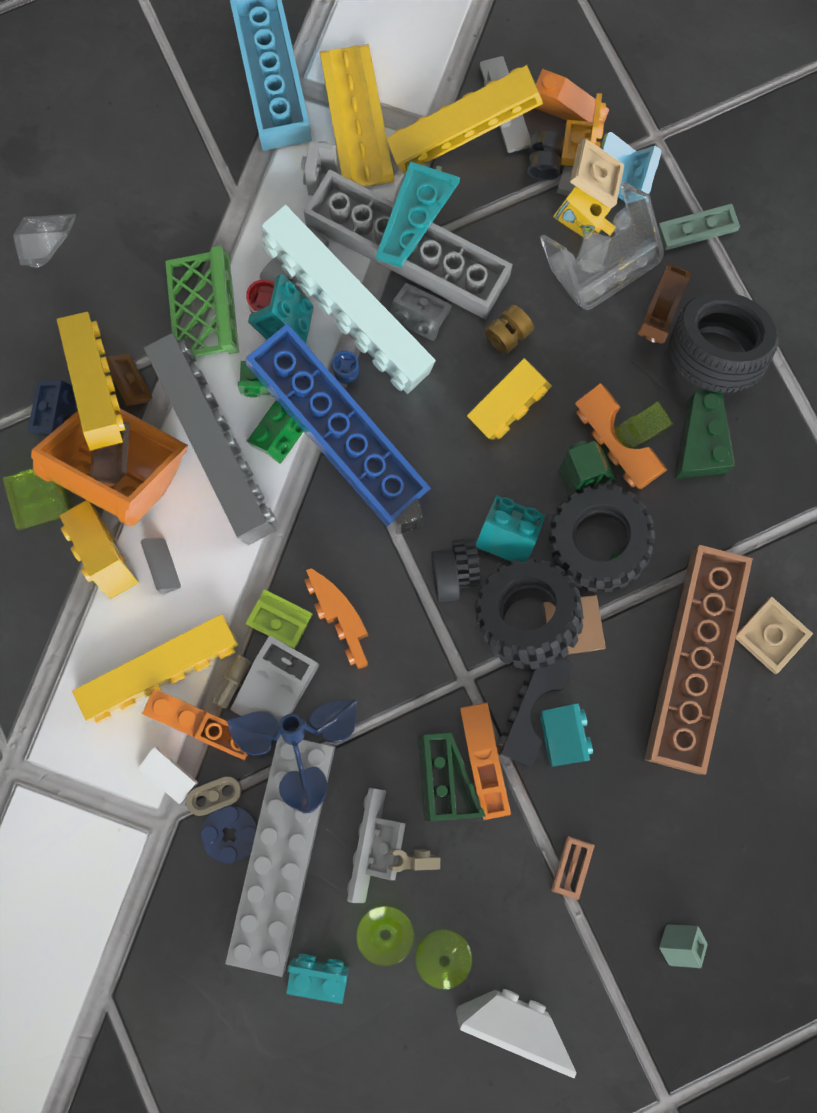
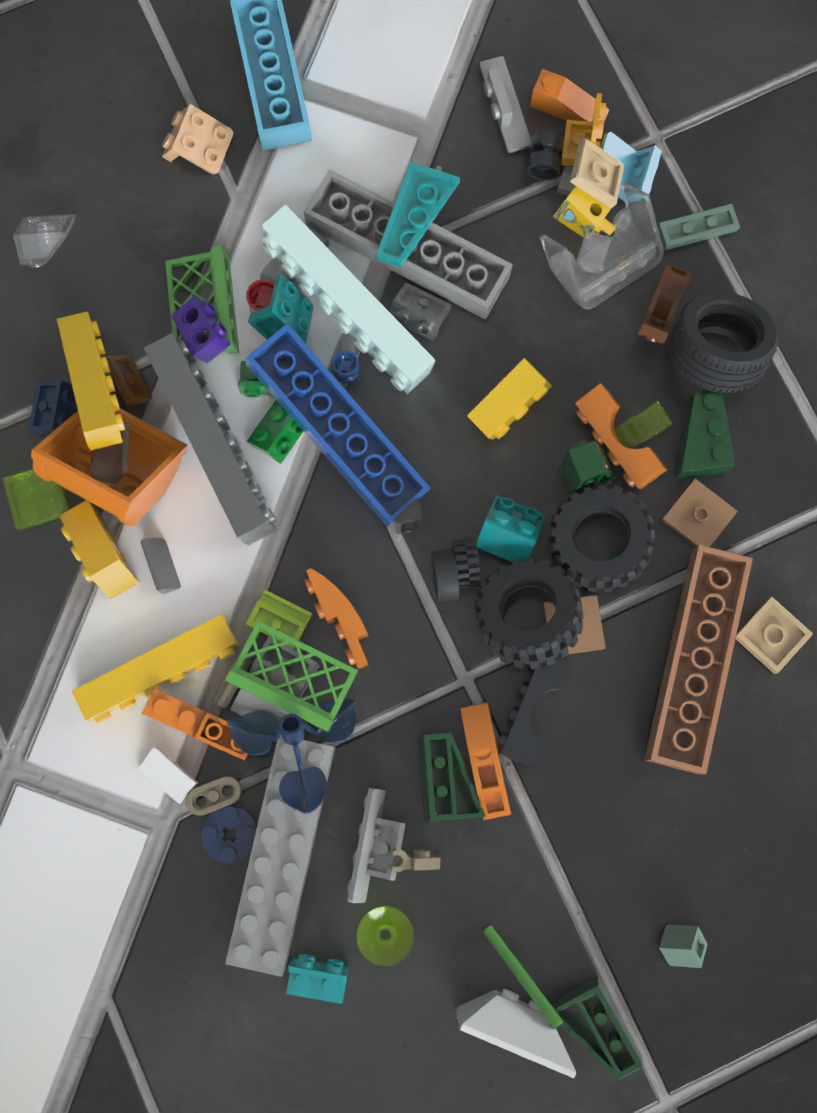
light grey bracket [301,141,338,196] -> none
yellow plate [319,44,394,187] -> none
yellow brick [386,65,543,174] -> none
clear neon green dish [416,930,472,989] -> none
pearl gold wheel [484,304,534,354] -> none
teal slope [539,703,593,767] -> none
nougat tile [551,836,595,900] -> none
none -> light nougat bracket [162,104,233,174]
none -> dark purple brick [171,296,231,363]
none -> bright green fence [225,621,358,732]
none -> bright green bar [483,925,563,1029]
none -> dark green wedge [550,977,644,1080]
none -> medium nougat plate [661,479,738,547]

